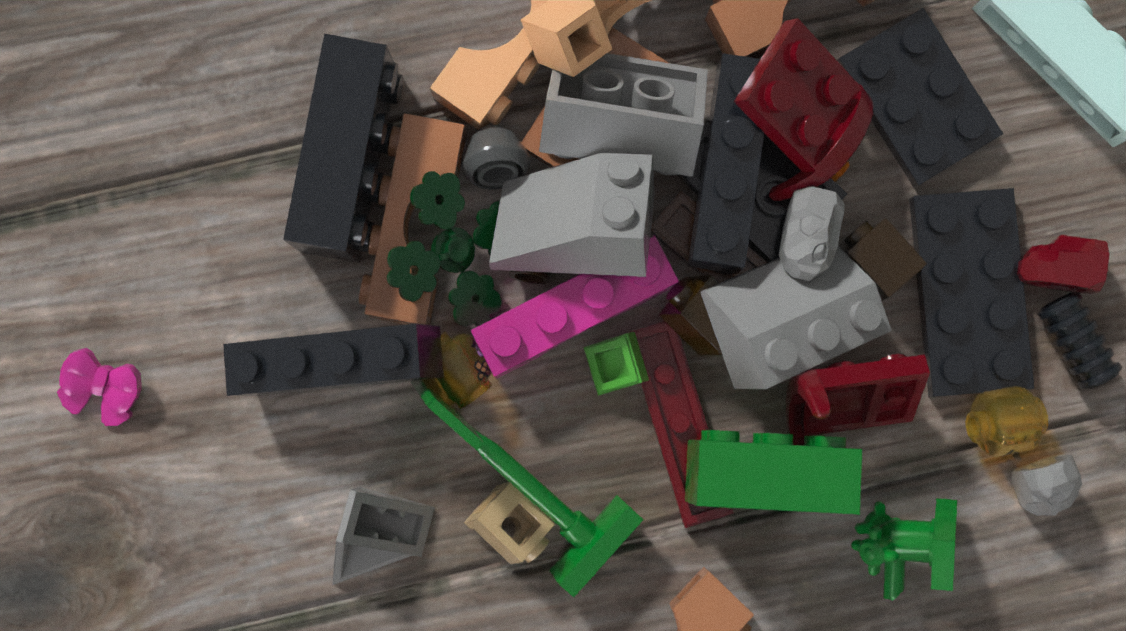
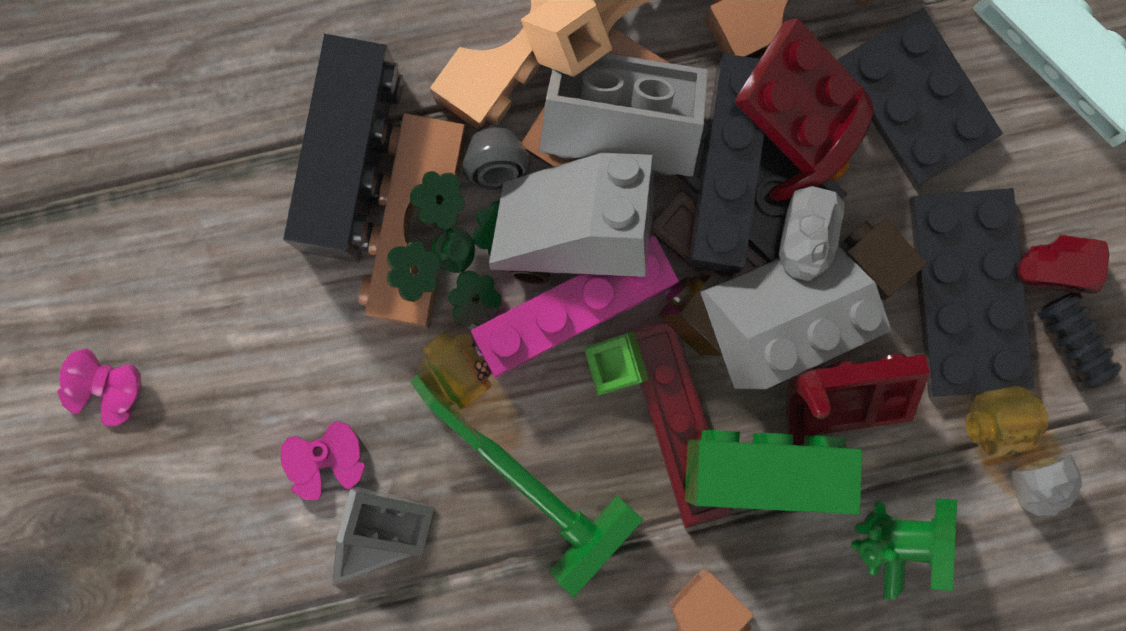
black brick [223,323,444,396] -> none
tan brick [464,482,555,564] -> none
none -> dark pink piece [280,421,366,500]

